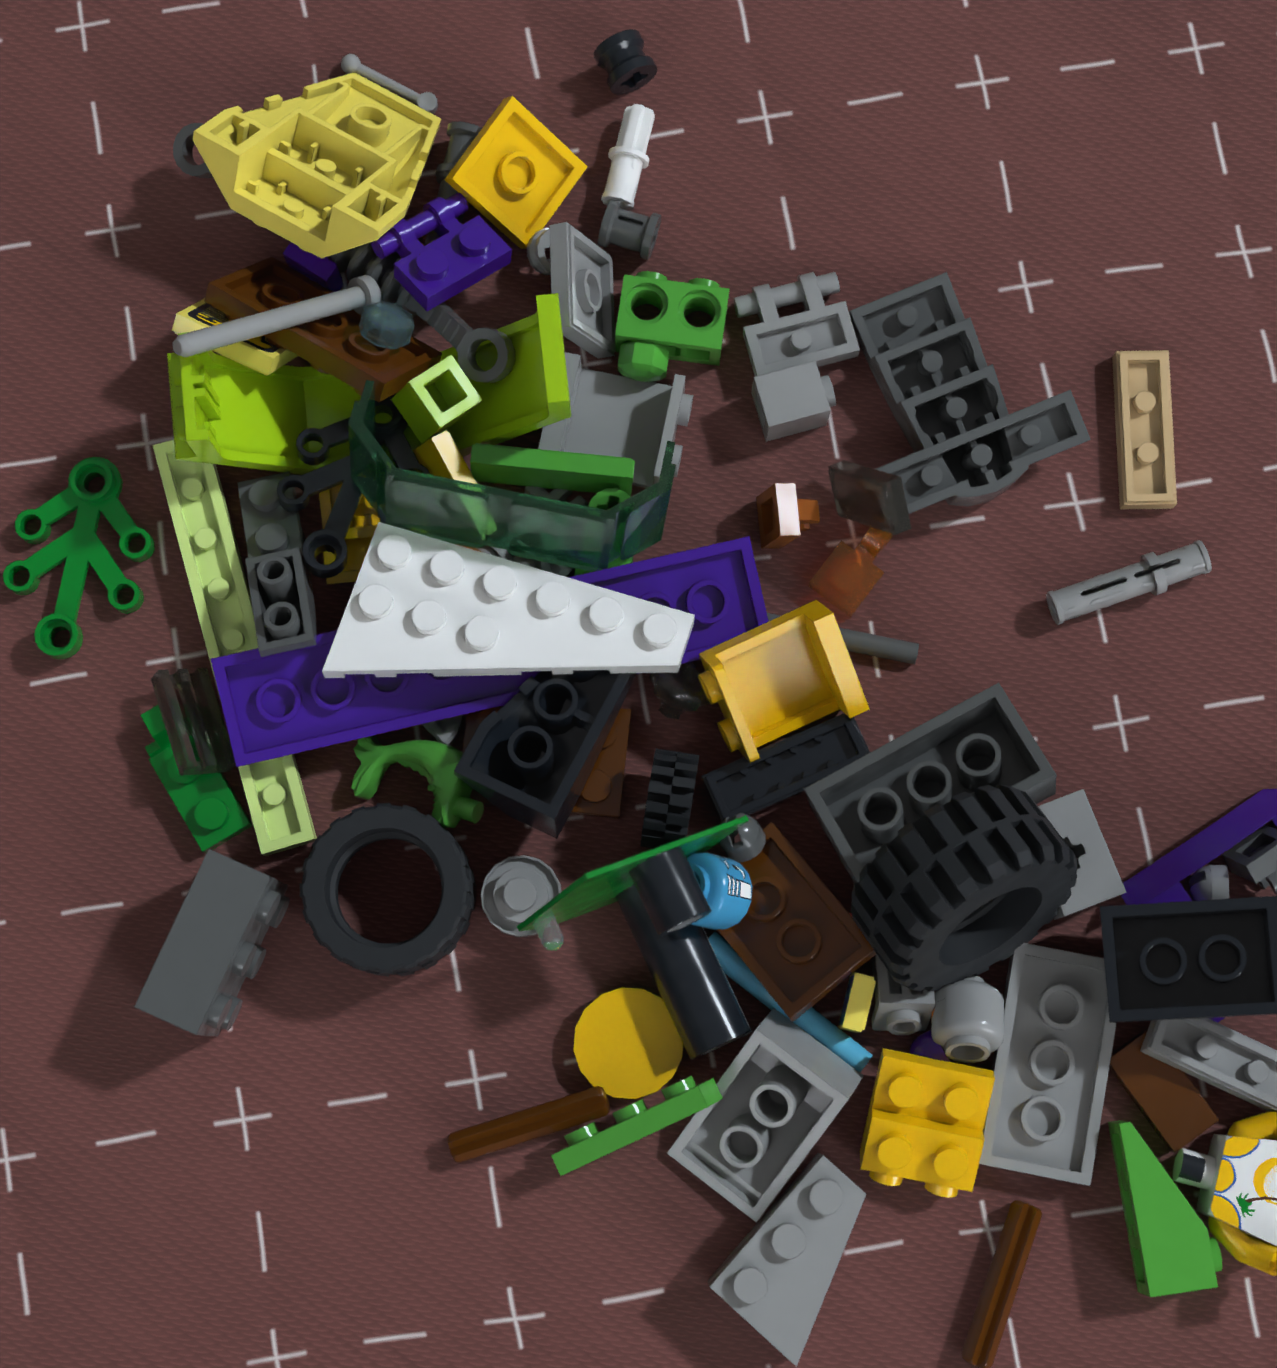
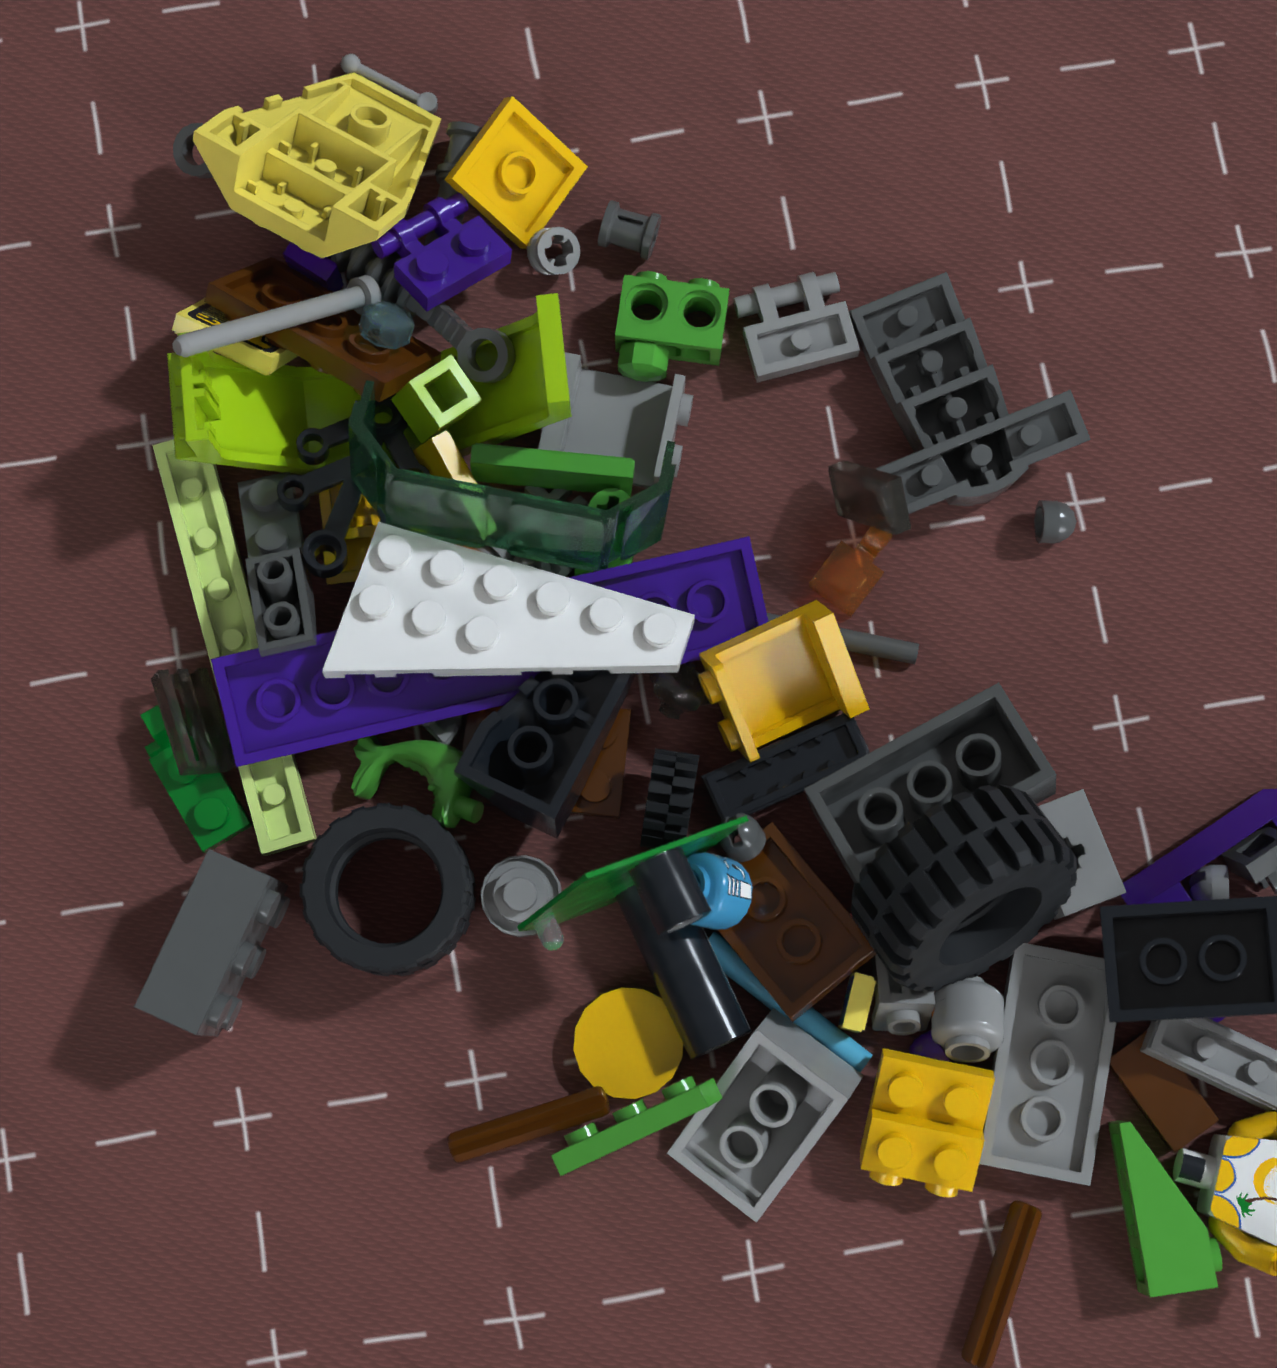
green plant [3,457,155,660] -> none
light grey tile [549,222,616,359] -> none
black wheel [594,29,657,95] -> none
white axle [601,104,655,210] -> none
light grey wedge [708,1153,866,1367] -> none
light grey brick [751,360,836,442] -> none
dark orange tile [756,483,820,549] -> none
light grey pin [1046,540,1212,625] -> none
tan tile [1112,350,1177,509] -> none
none -> dark grey hinge [1034,500,1077,543]

